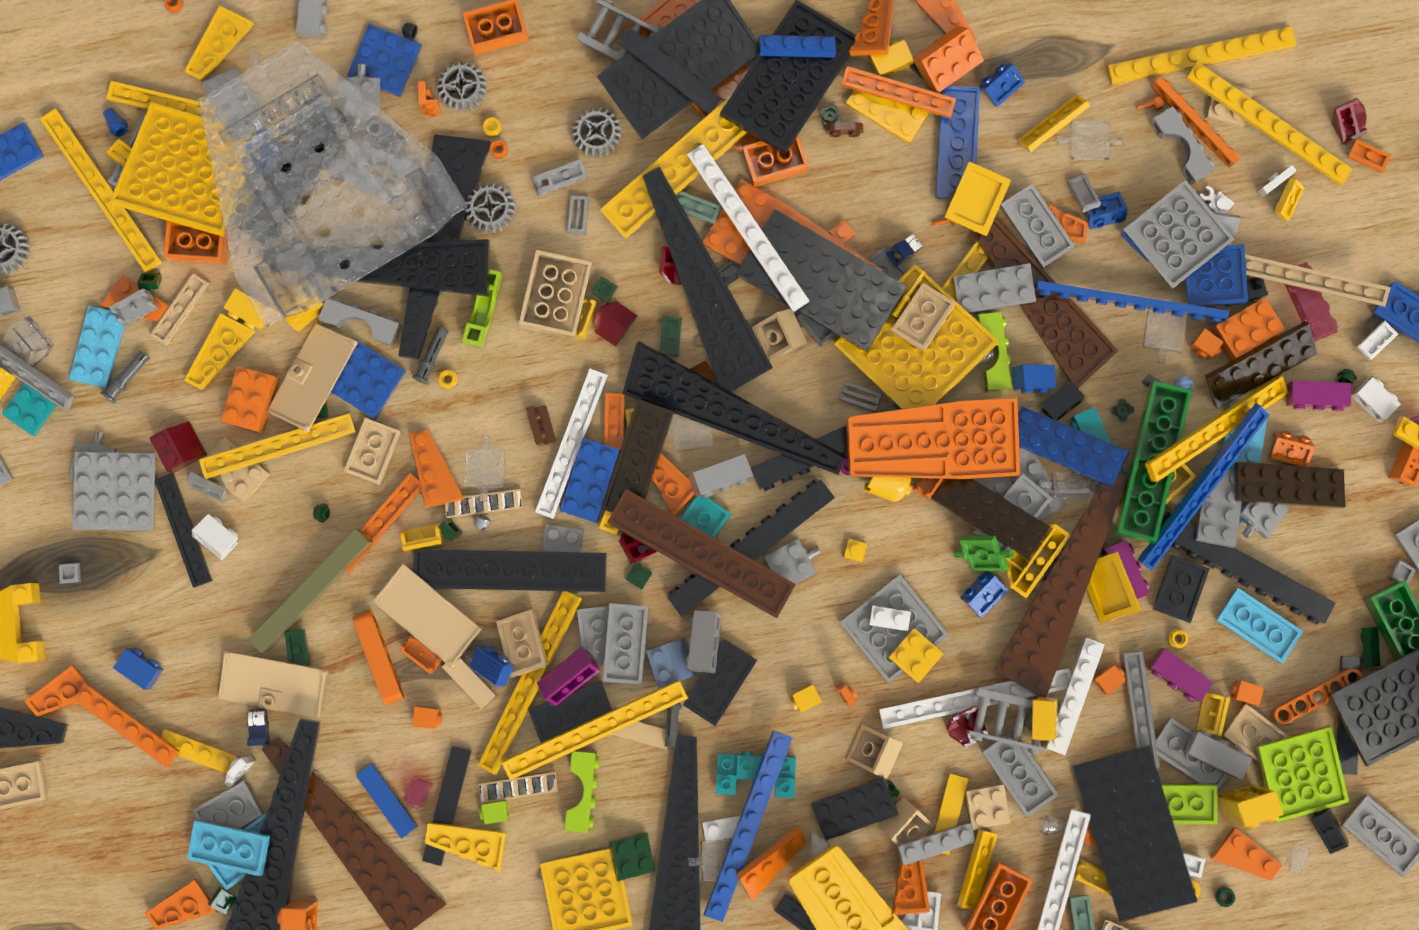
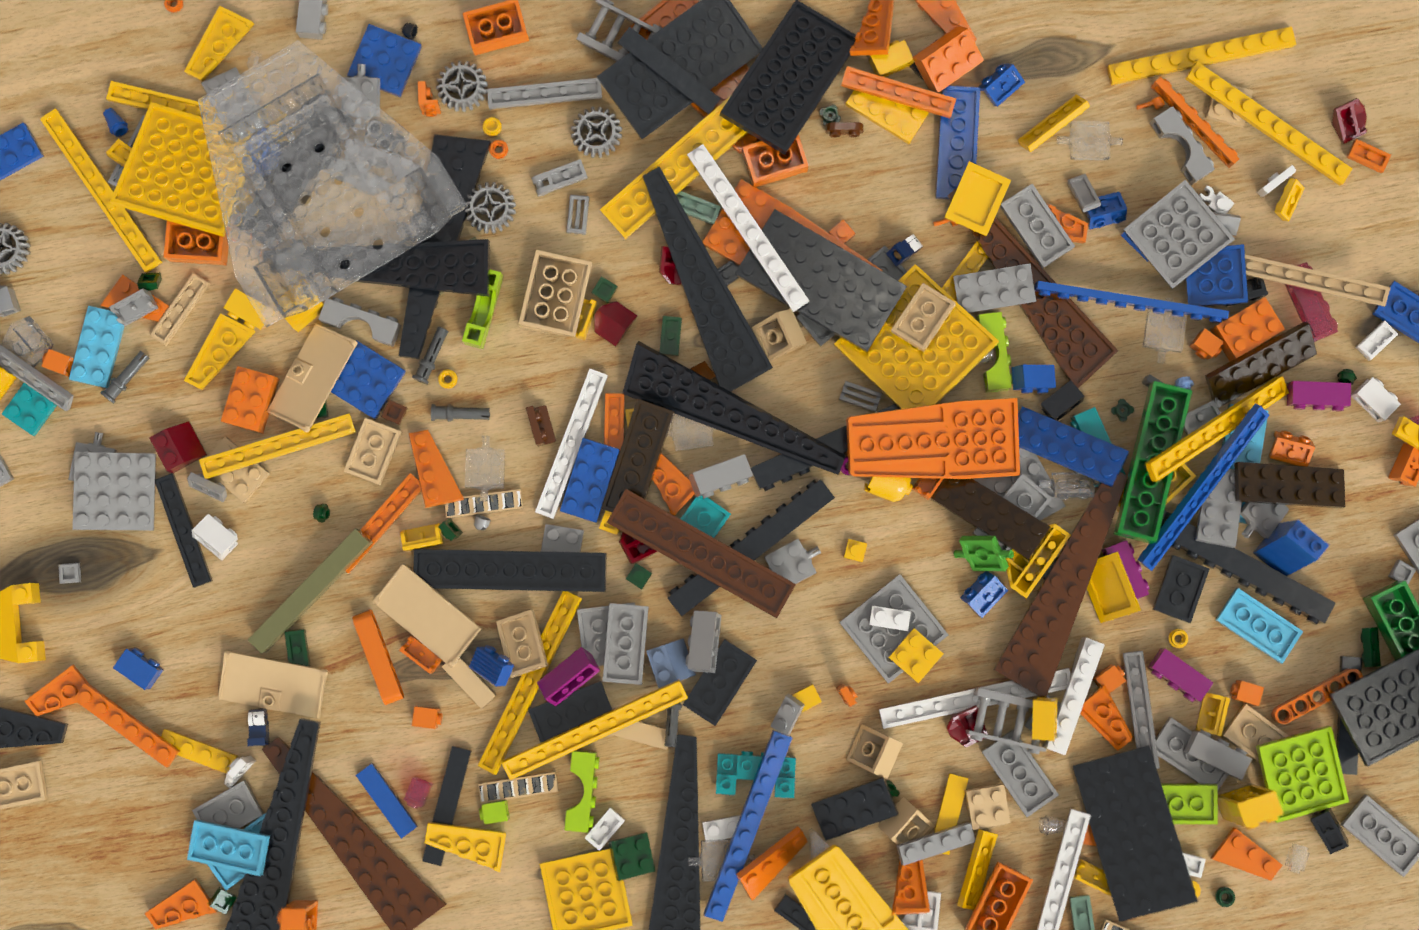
blue plate [759,35,836,58] -> none
yellow piece [891,271,925,319] -> none
none -> orange brick [41,349,74,377]
none -> reddish brown plate [381,400,408,425]
none -> dark grey pin [431,404,490,422]
none -> light grey plate [487,78,602,109]
none -> white plate [585,807,625,851]
none -> light grey plate [771,694,805,735]
none -> orange wing [1080,685,1133,751]
none -> light grey plate [1184,400,1221,435]
none -> blue slope [1253,520,1329,576]

